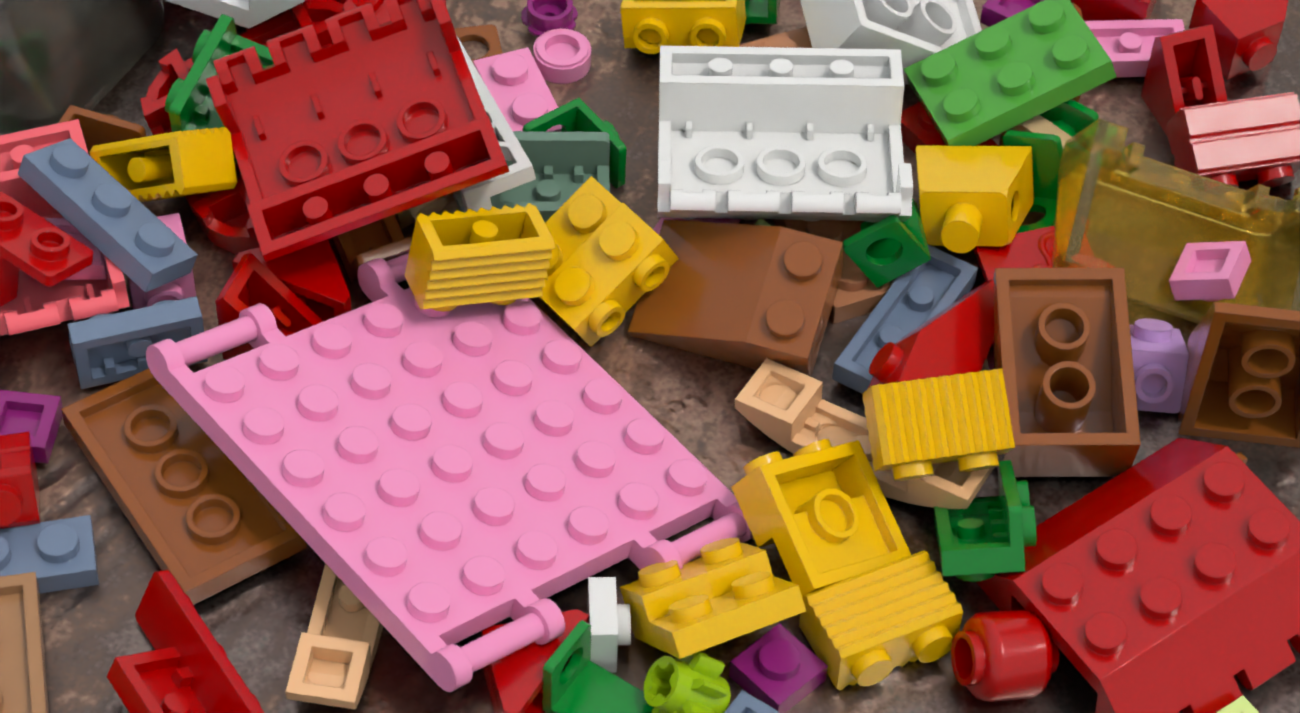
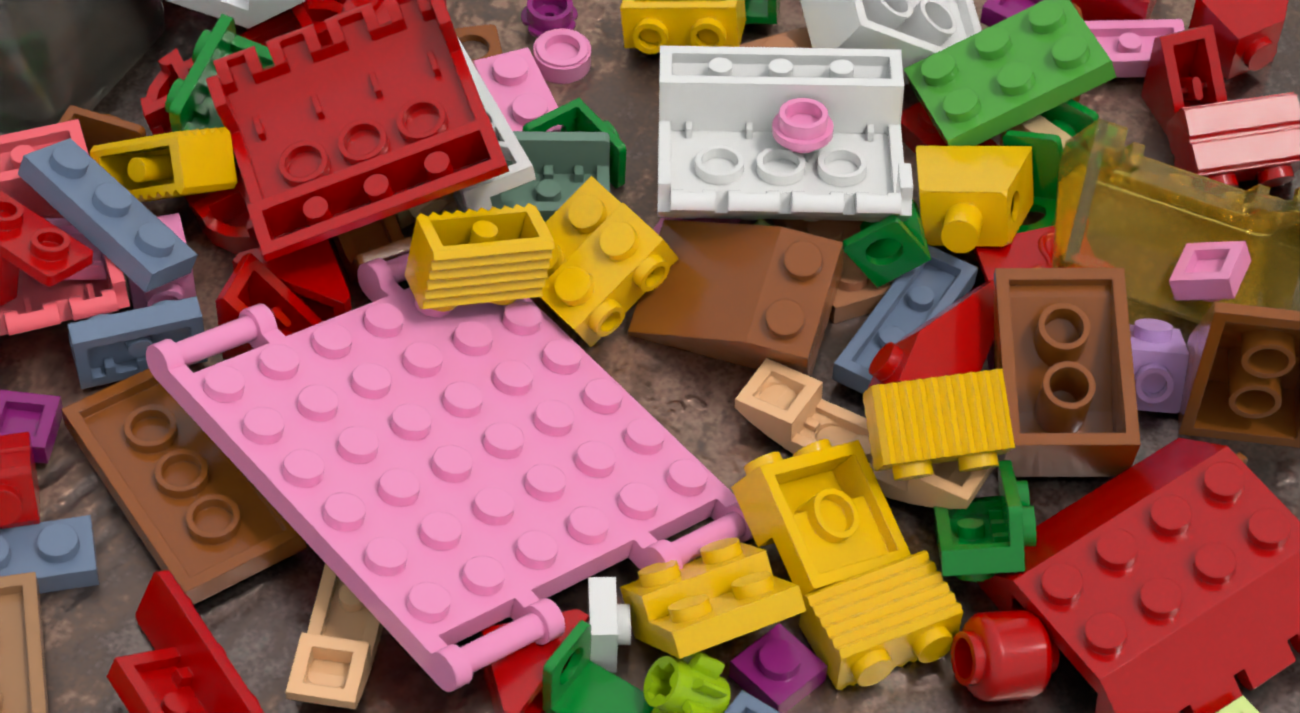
none -> bright pink plate [772,98,834,153]

